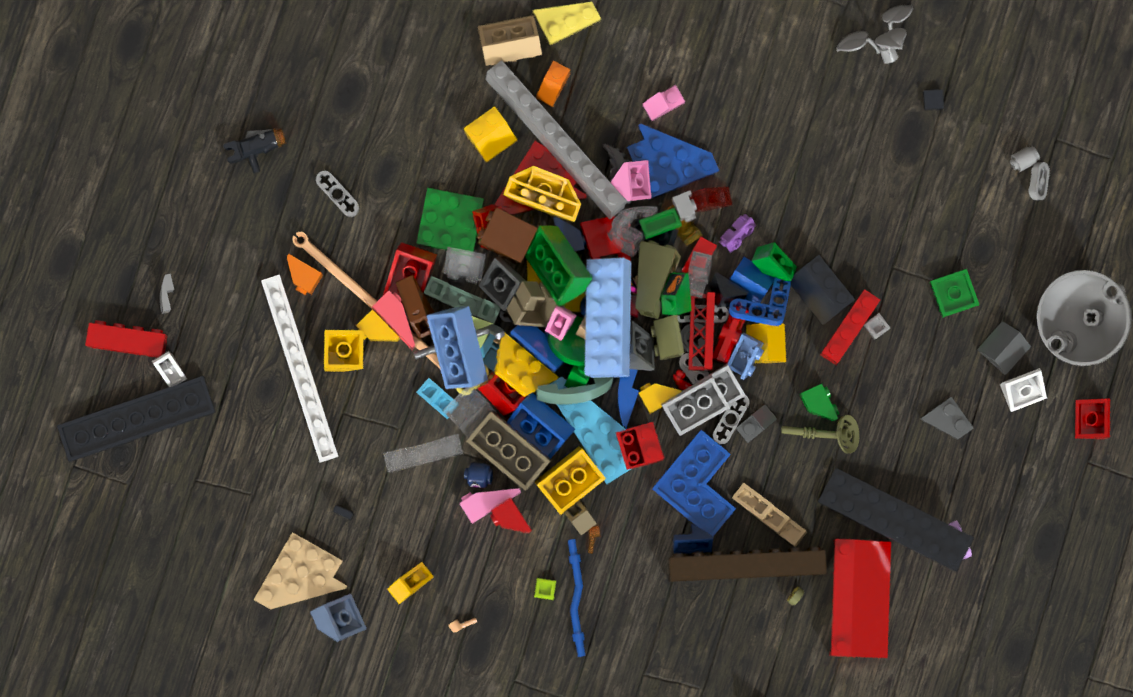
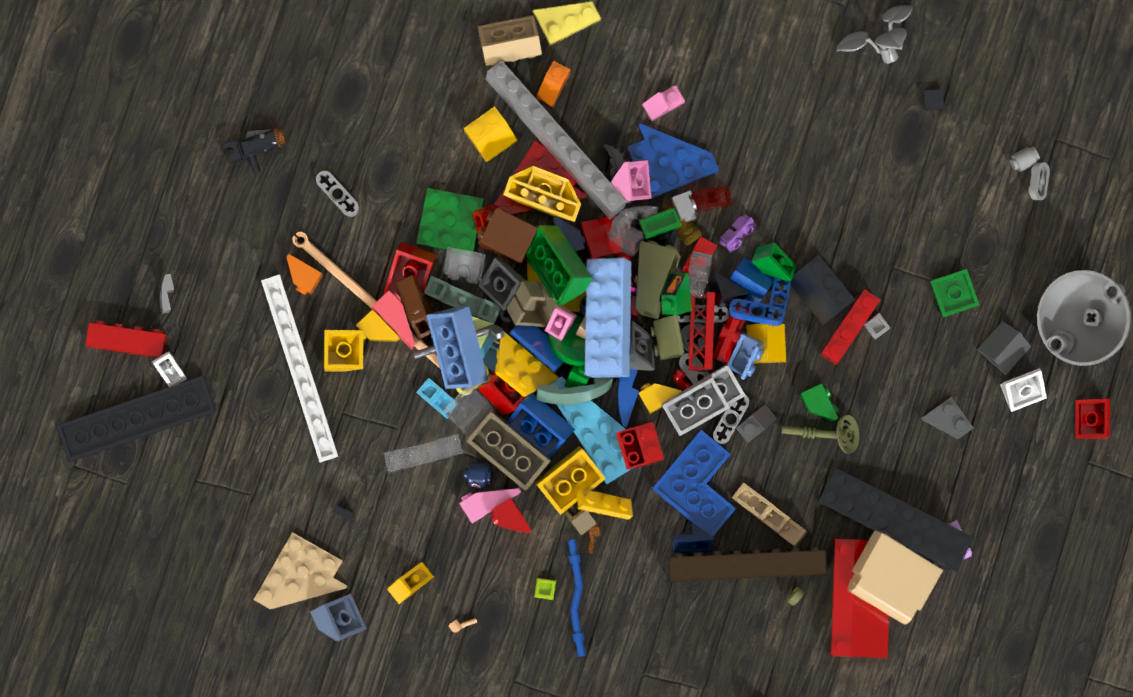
none -> yellow plate [577,489,633,520]
none -> tan piece [848,531,943,624]

